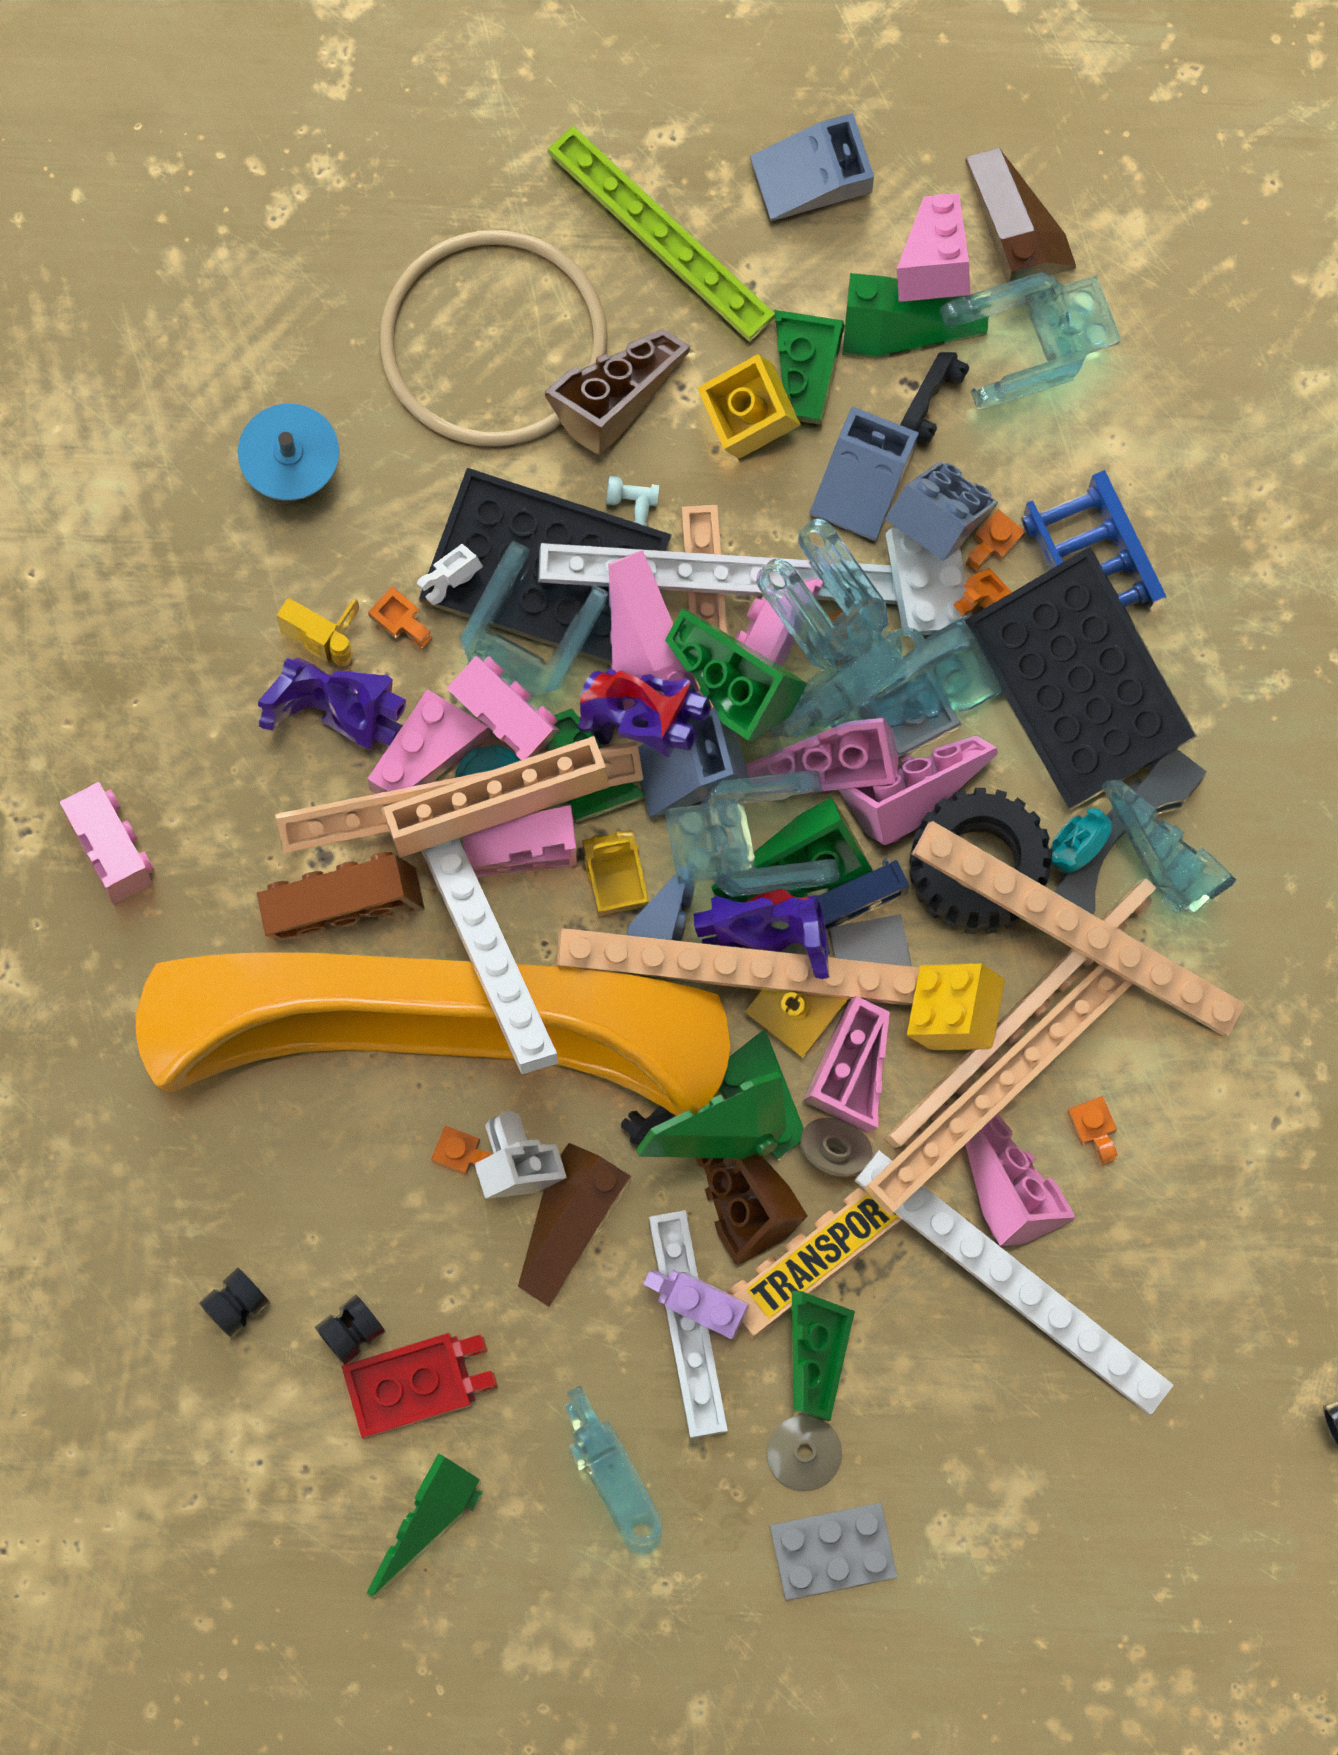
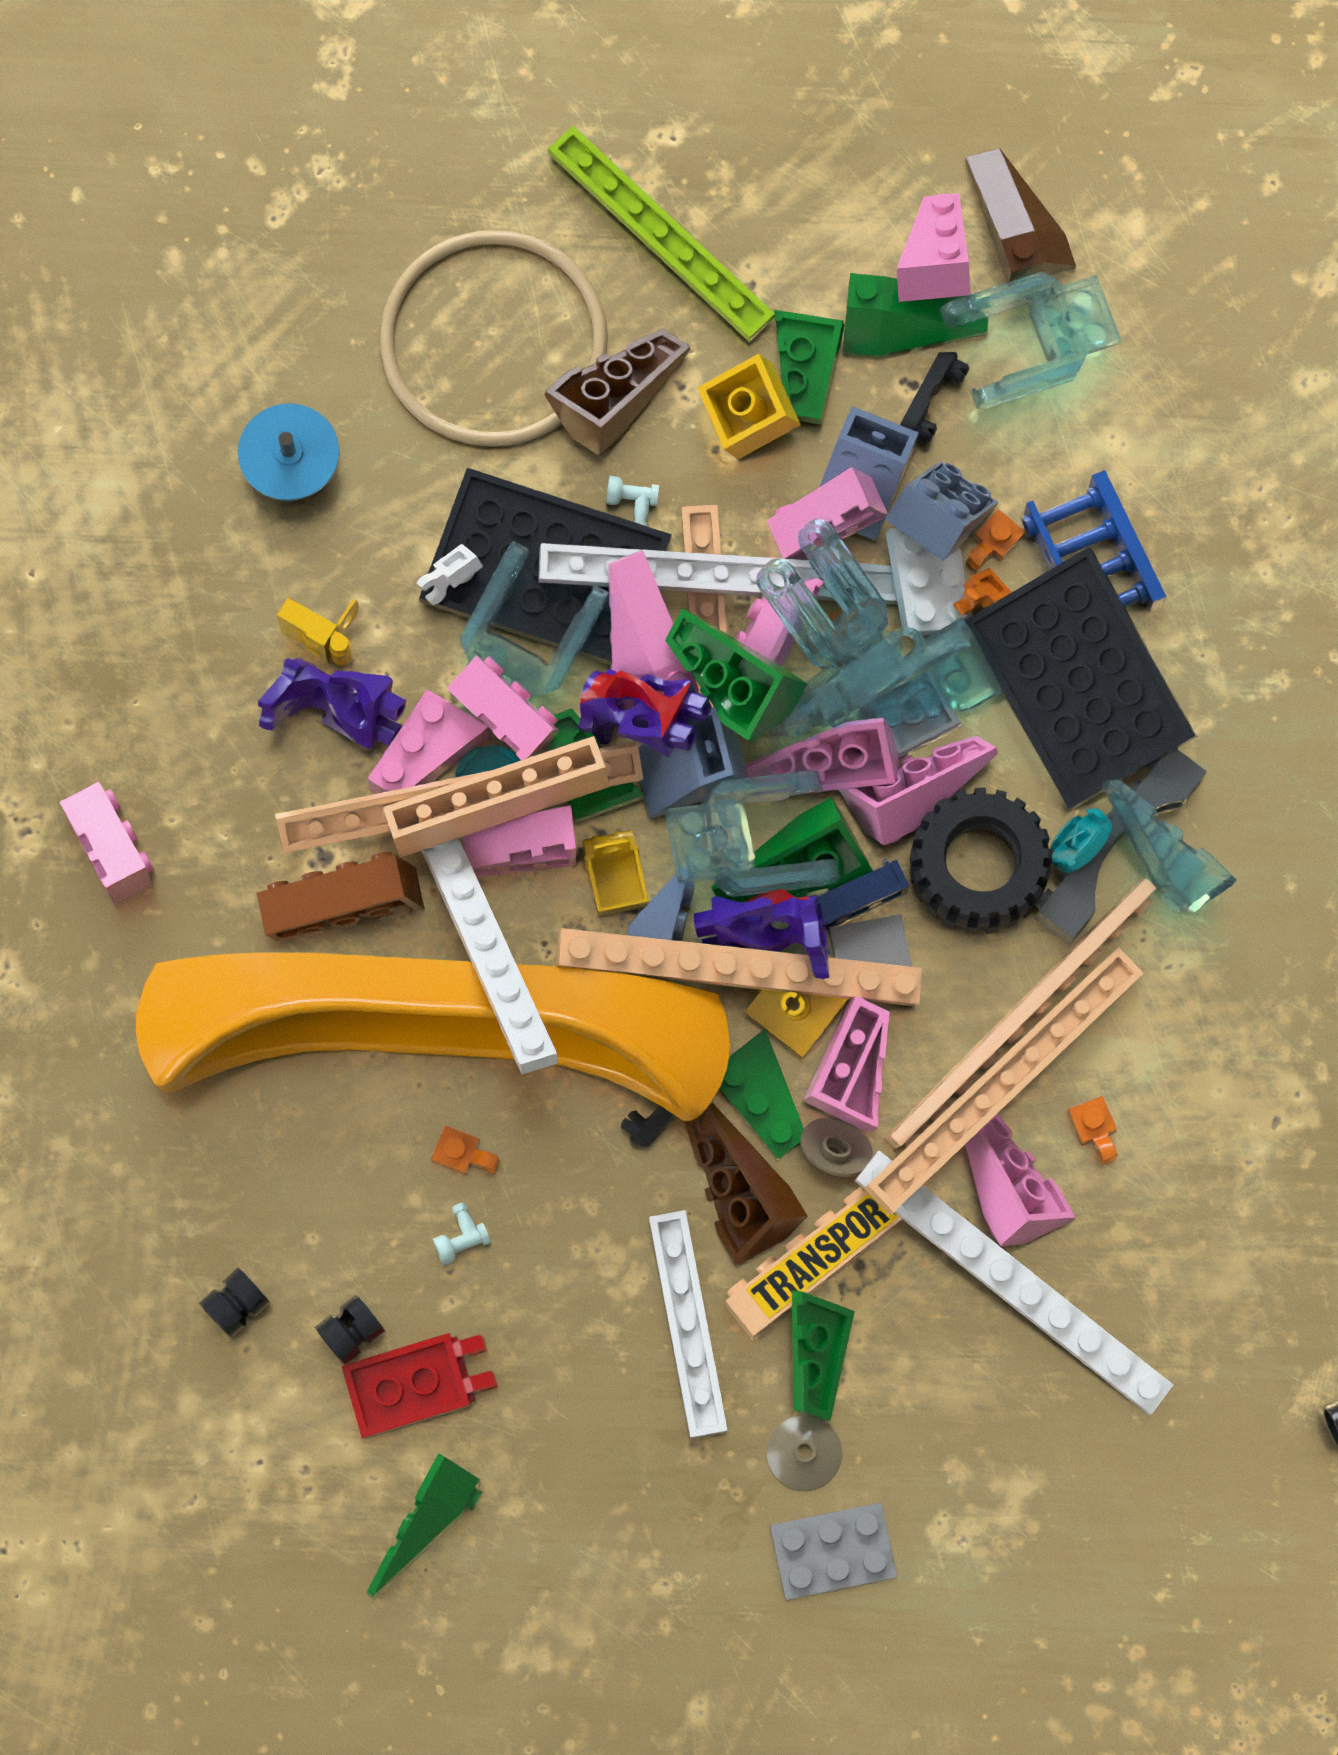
orange plate [368,586,432,649] -> none
white brick [475,1110,567,1199] -> none
reddish brown wedge [518,1143,631,1307] -> none
clear light blue plate [564,1385,662,1555] -> none
green wedge [636,1071,786,1159] -> none
lavender hinge [643,1270,750,1339] -> none
sand blue slope [750,113,874,221] -> none
yellow brick [907,963,1005,1050] -> none
light nougat plate [912,821,1245,1036] -> none
none -> light aqua piece [433,1202,491,1266]
none -> bright pink wedge [767,467,888,560]

